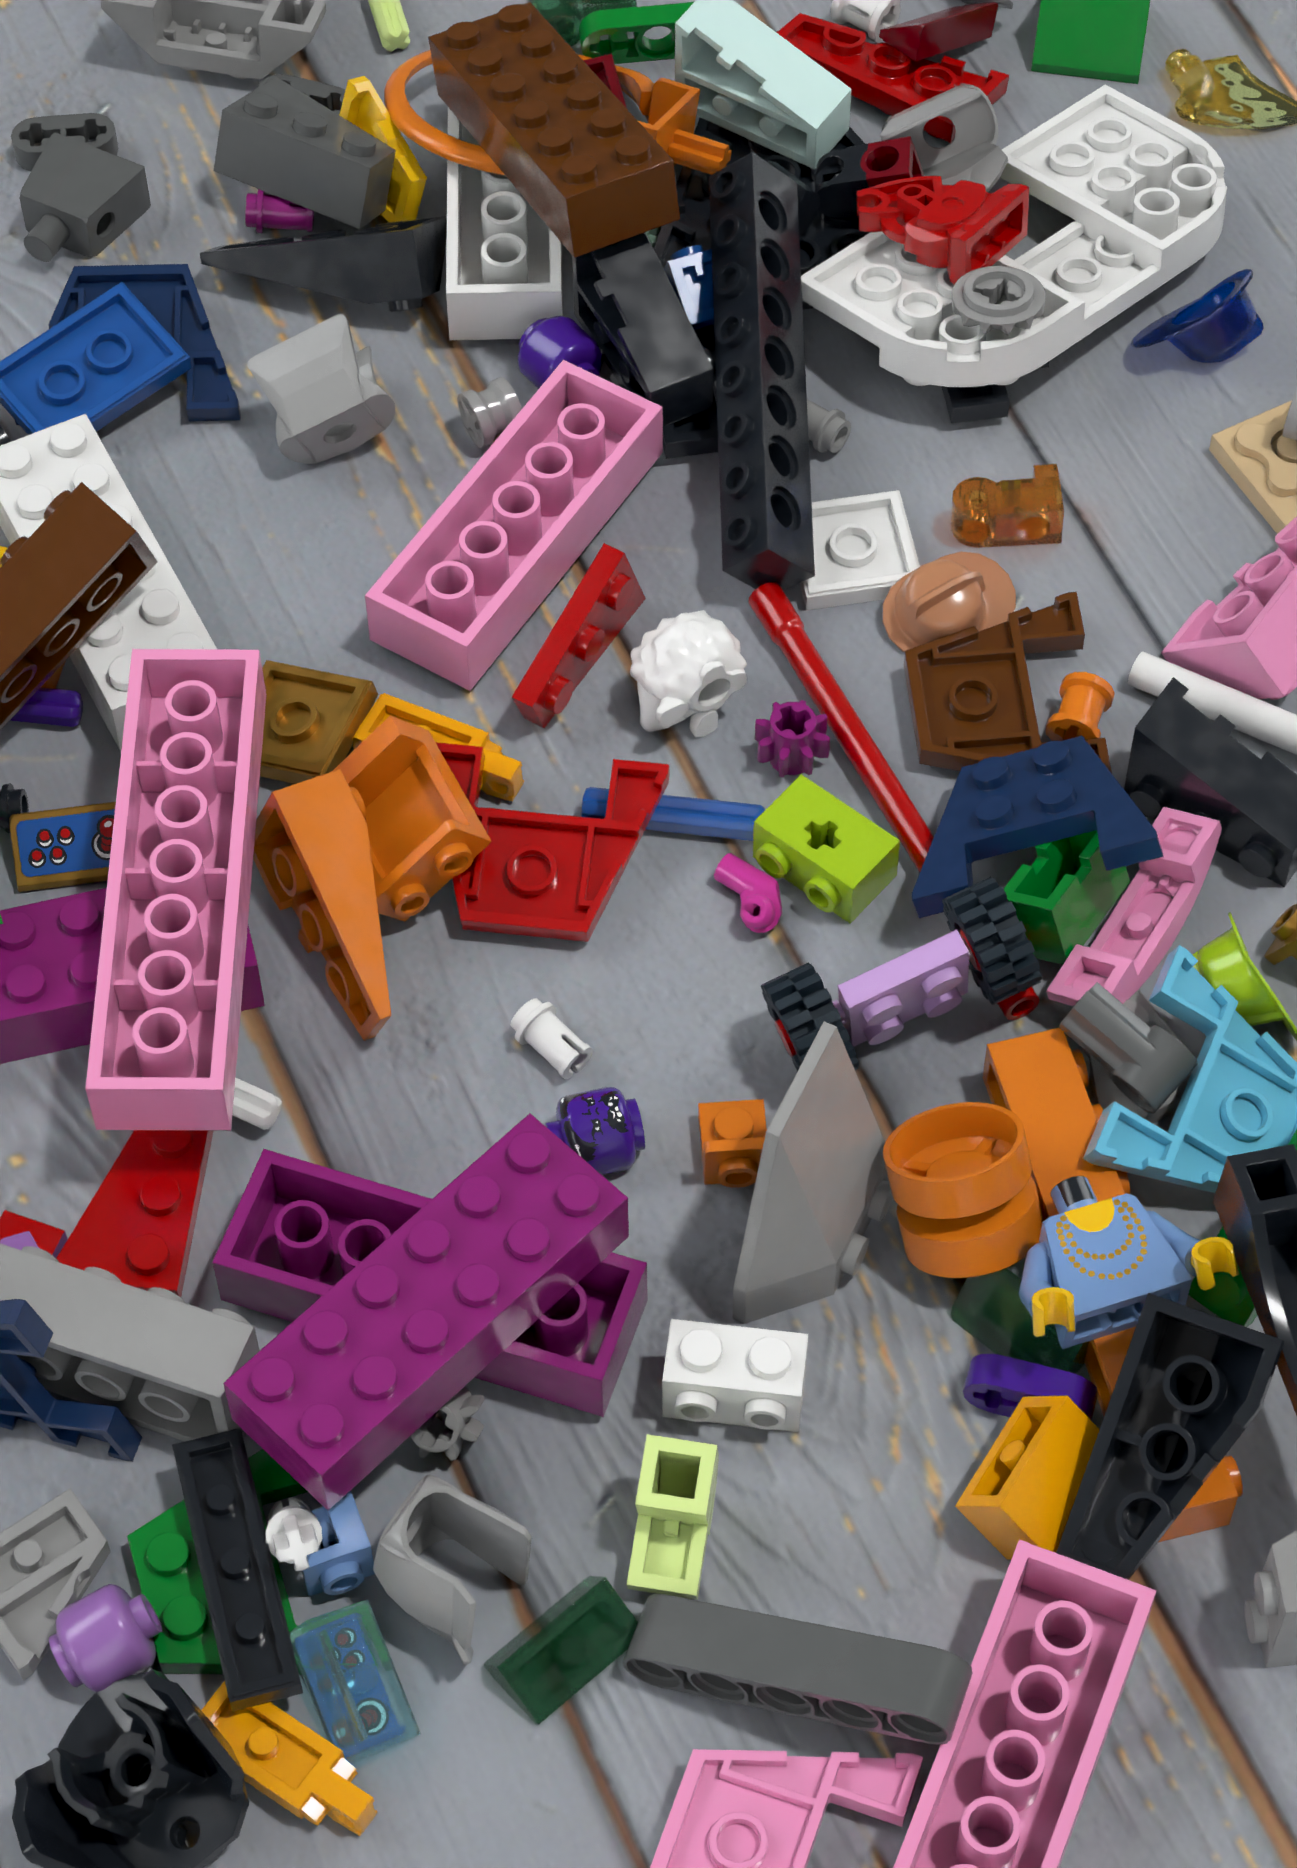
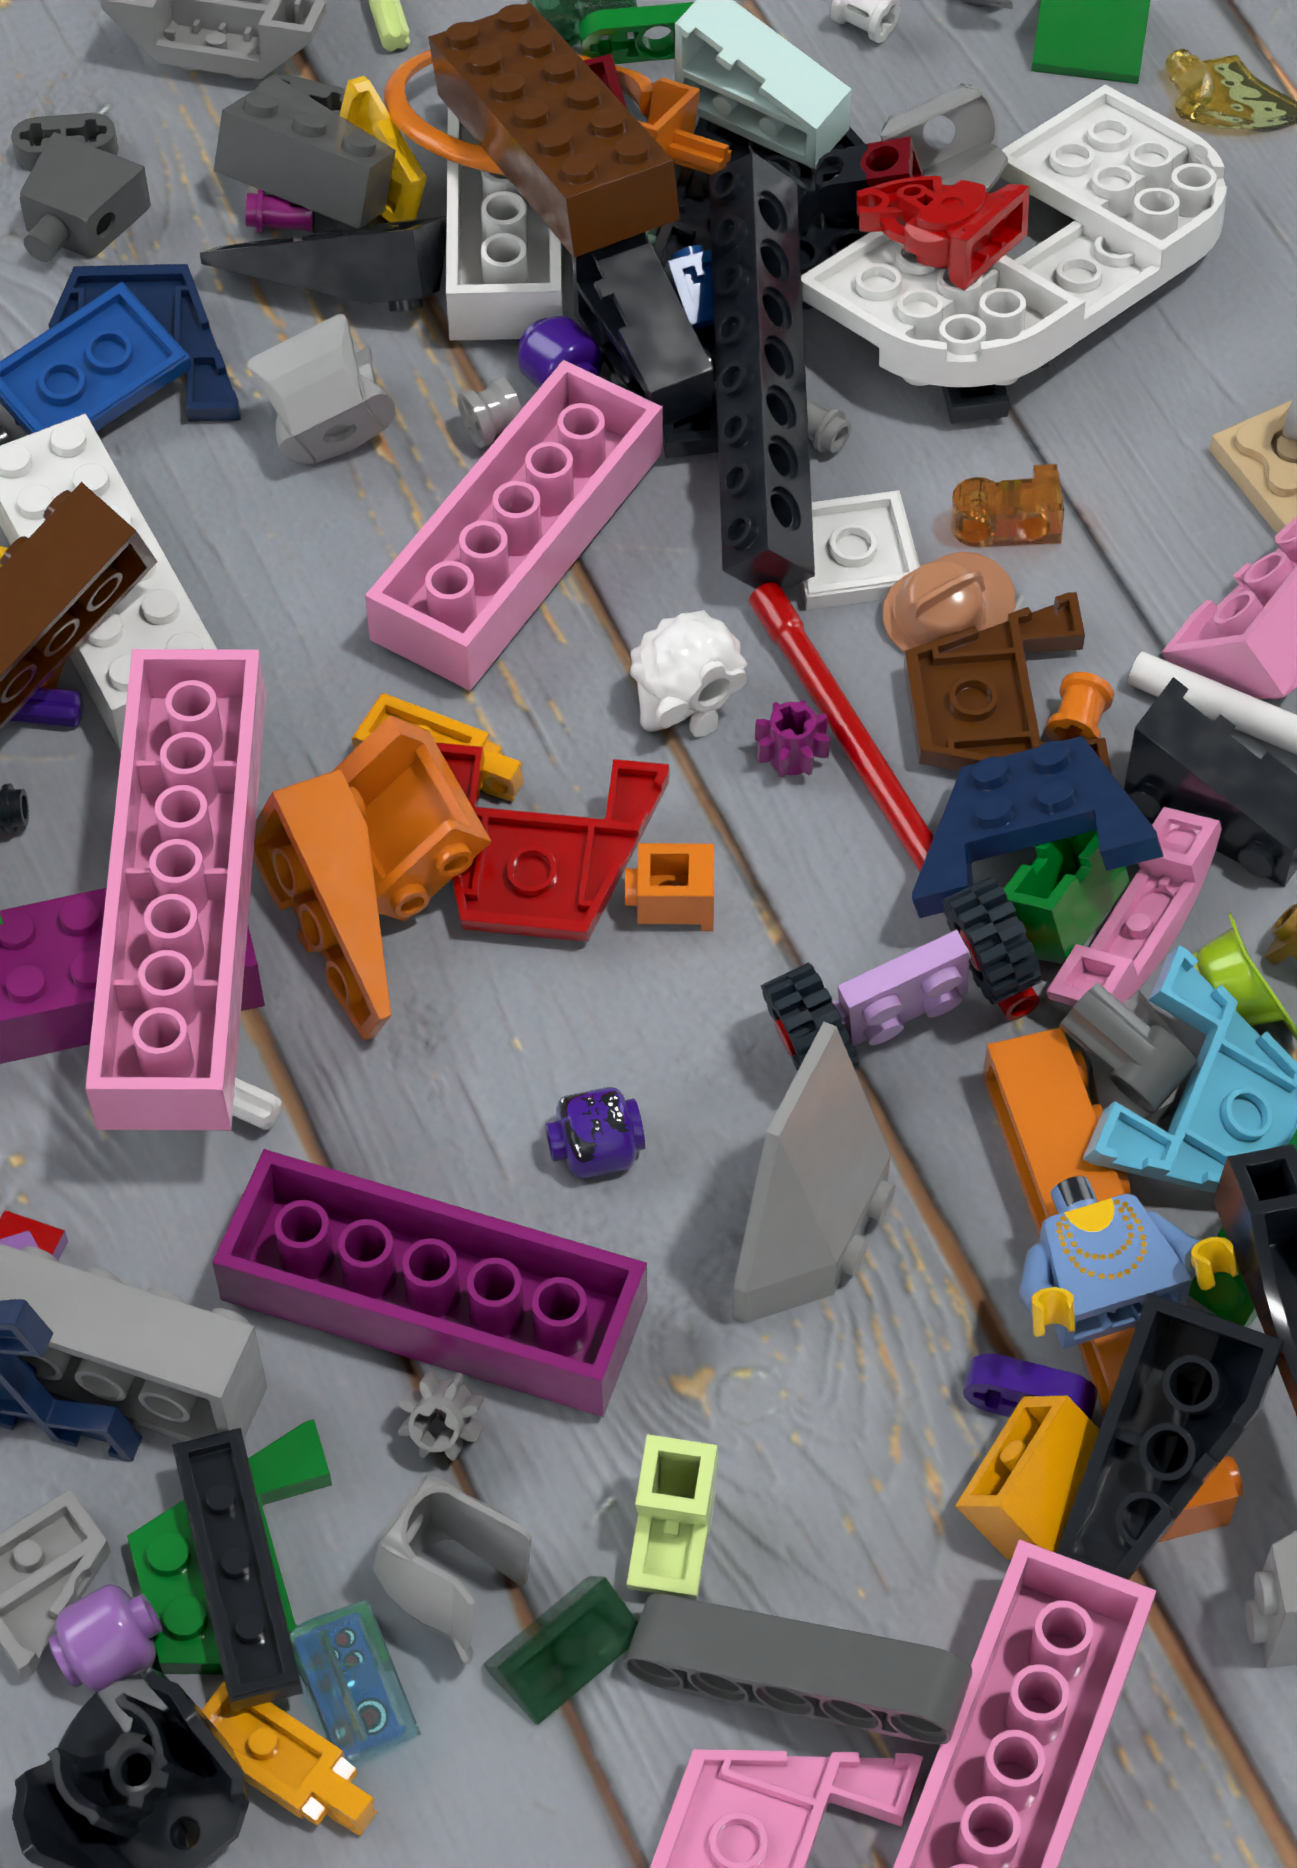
slope [9,802,116,892] -> none
red wing [56,1130,214,1297] -> none
magenta brick [223,1113,629,1511] -> none
pearl gold plate [260,660,378,784] -> none
white axle [265,1497,322,1571] -> none
medium blue bracket [302,1491,375,1596] -> none
white pin [510,998,593,1079] -> none
red wing [512,543,646,728] -> none
blue axle [581,787,765,841] -> none
white brick [662,1319,808,1432] -> none
orange bracket [698,1099,767,1188] -> none
dark pink arm [714,853,782,933] -> none
lime brick [752,774,900,924] -> none
red wing [776,13,1010,143] -> none
dark red slope [879,2,998,62] -> none
orange wheel [883,1102,1043,1278] -> none
clear green slope [950,1268,1089,1374] -> none
light grey gear [952,266,1046,335] -> none
clear blue piece [1131,269,1264,363] -> none
none -> orange brick [625,843,714,931]

